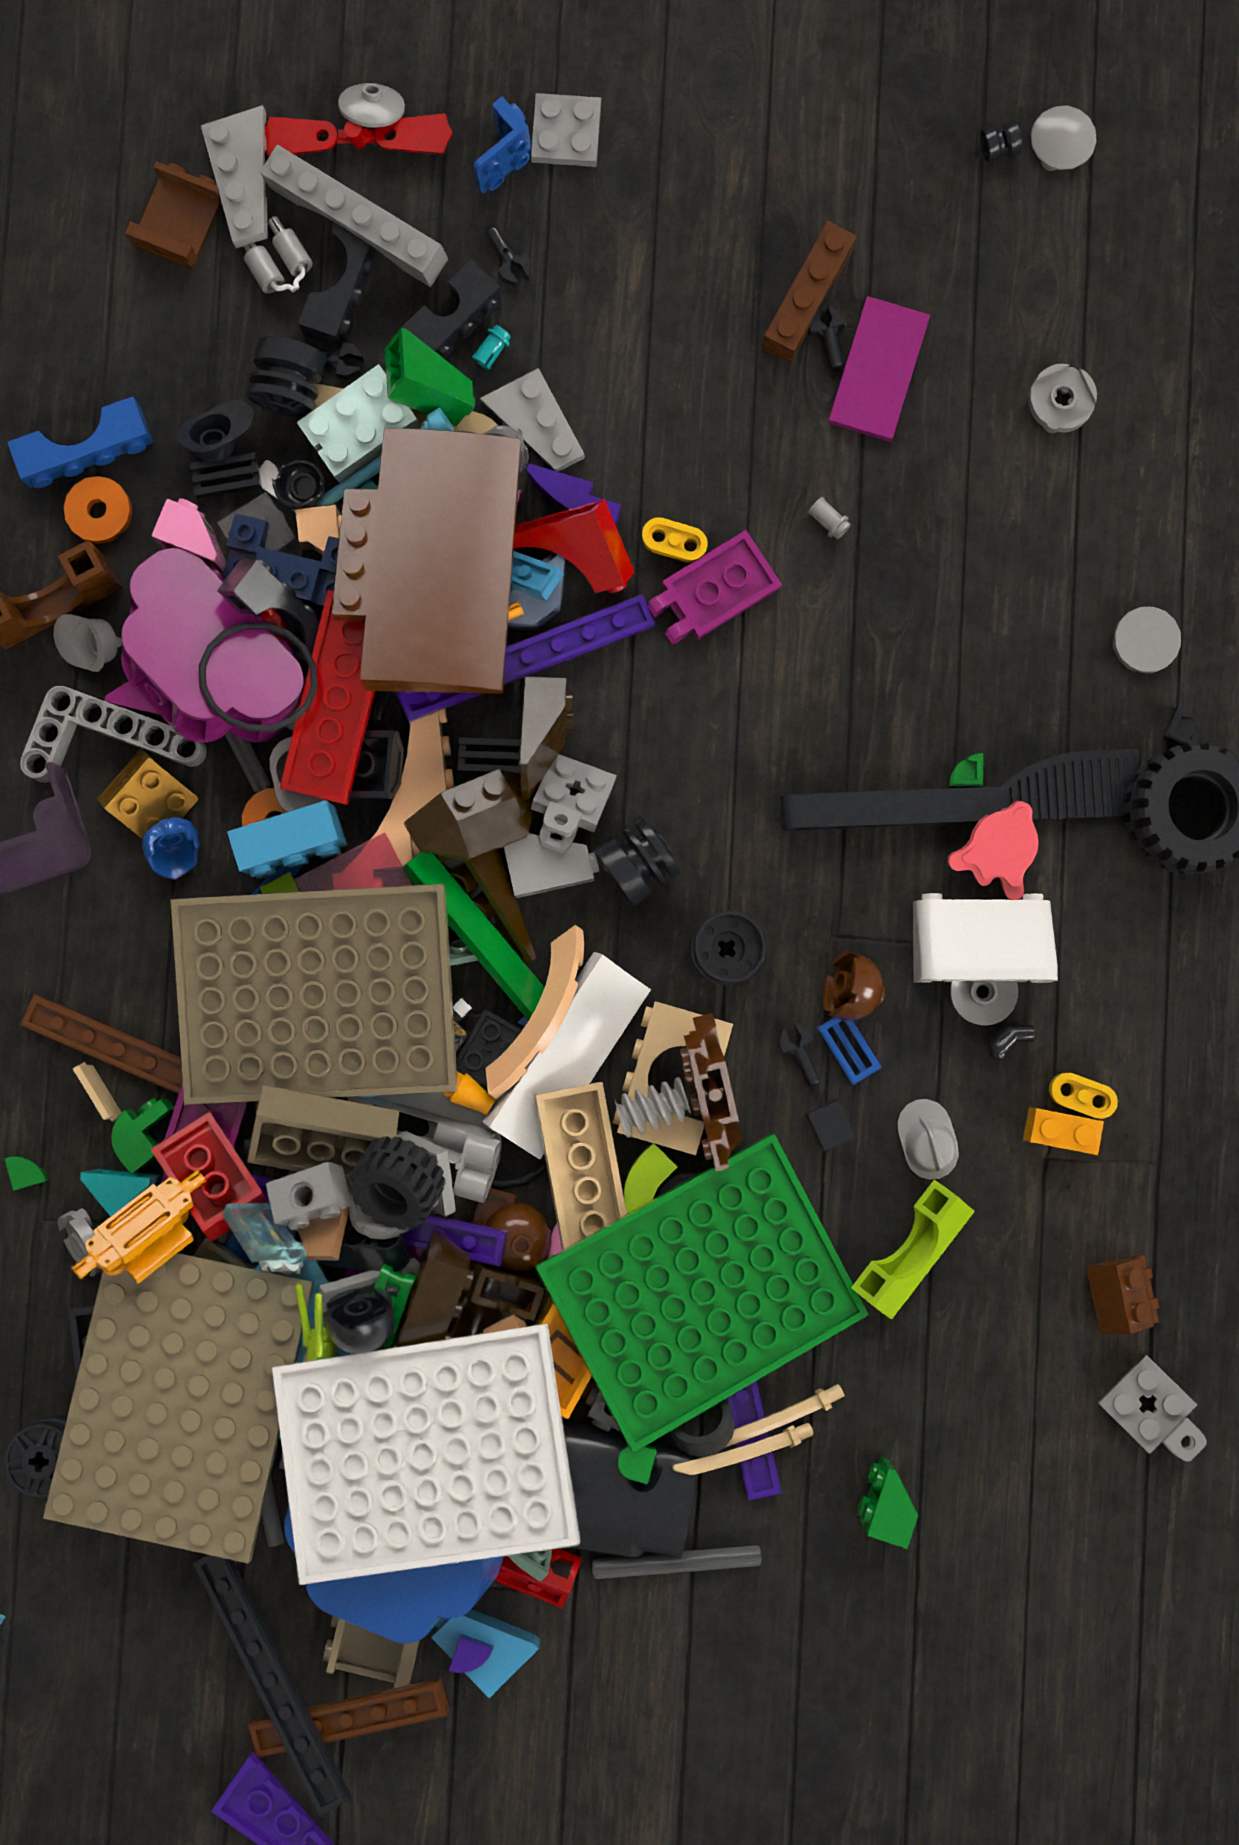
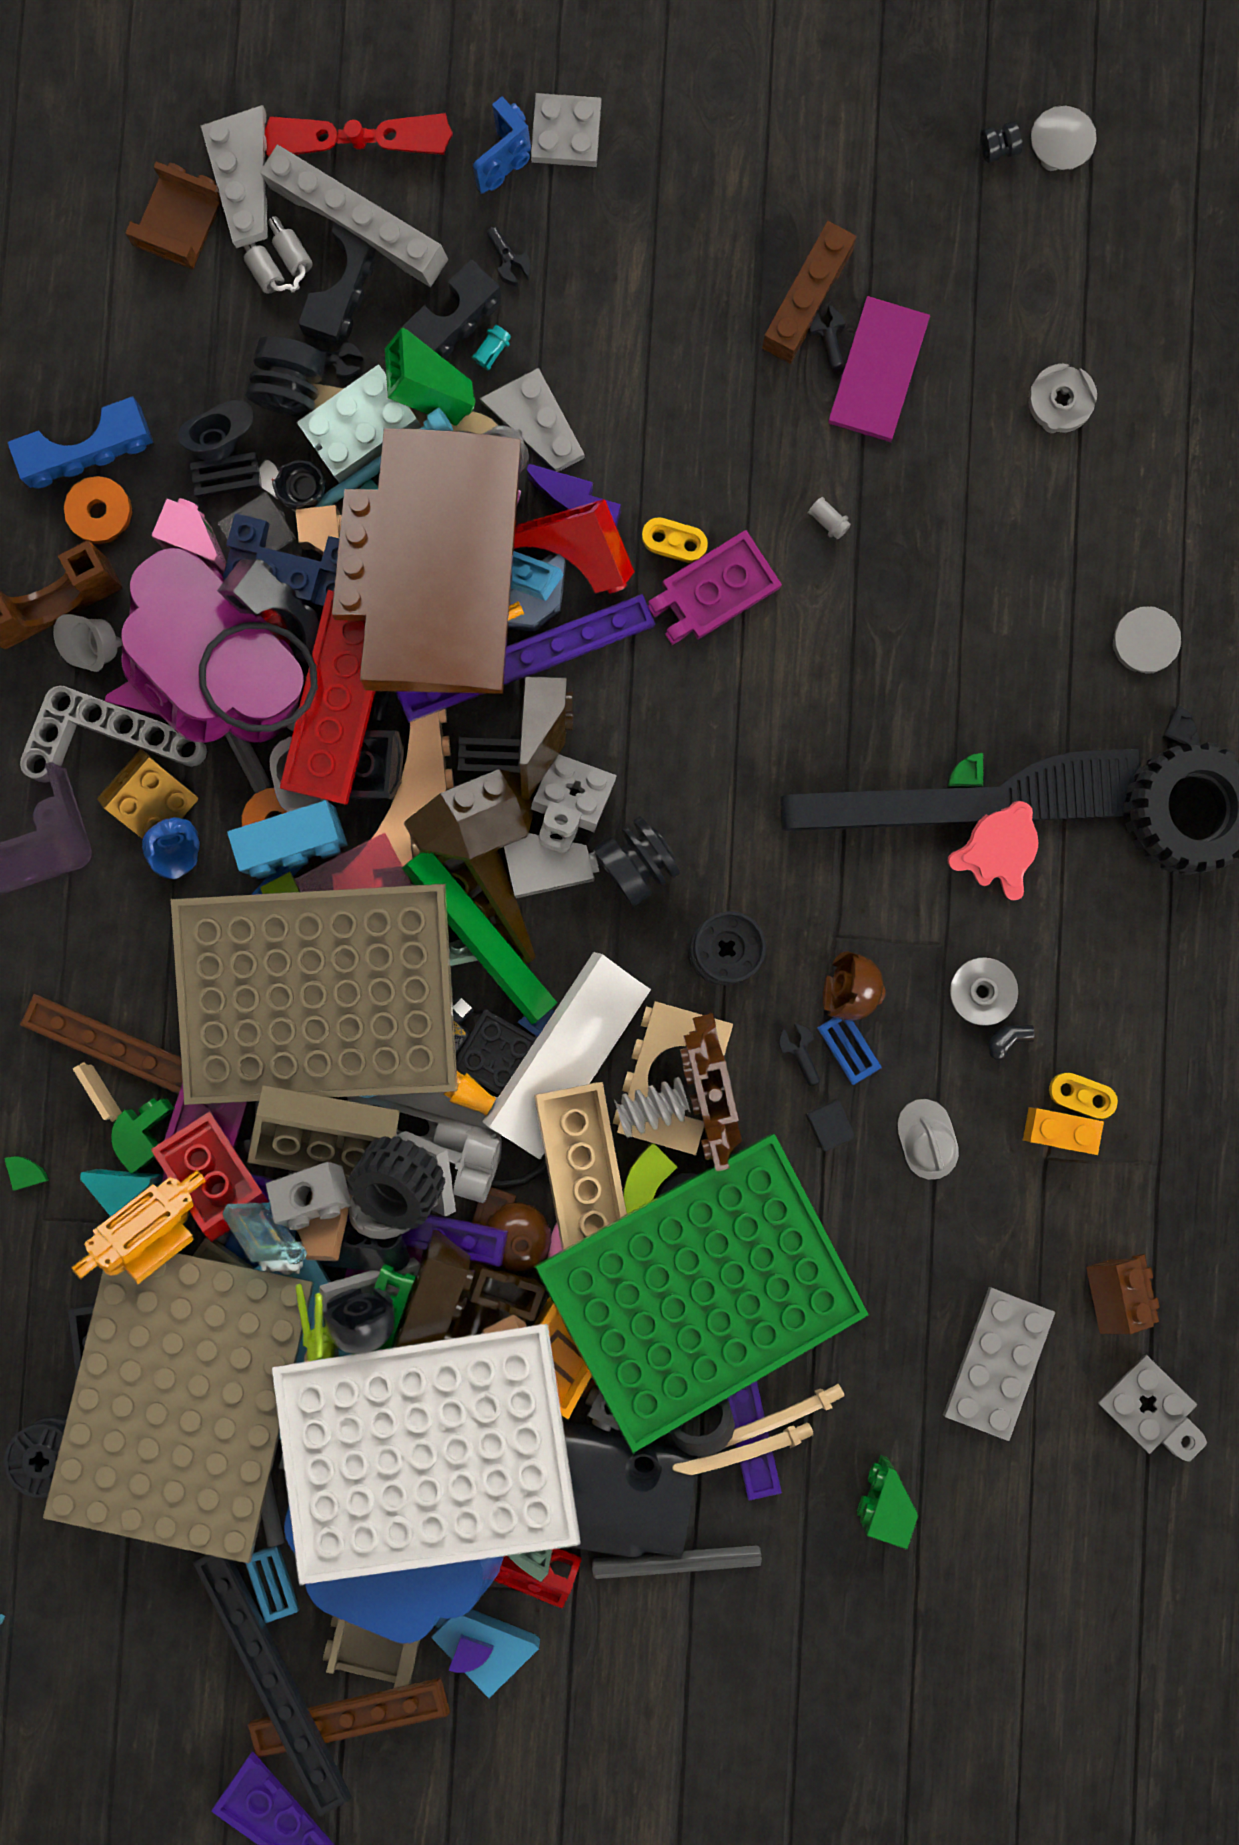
light grey plate [58,1208,103,1277] -> none
light grey dish [339,83,405,127] -> none
light nougat tile [486,925,584,1099] -> none
green tile [618,1445,657,1484] -> none
lime arch [851,1179,975,1320] -> none
white windscreen [913,893,1058,983] -> none
none -> dark azure tile [246,1545,300,1623]
none -> light grey plate [943,1287,1055,1441]

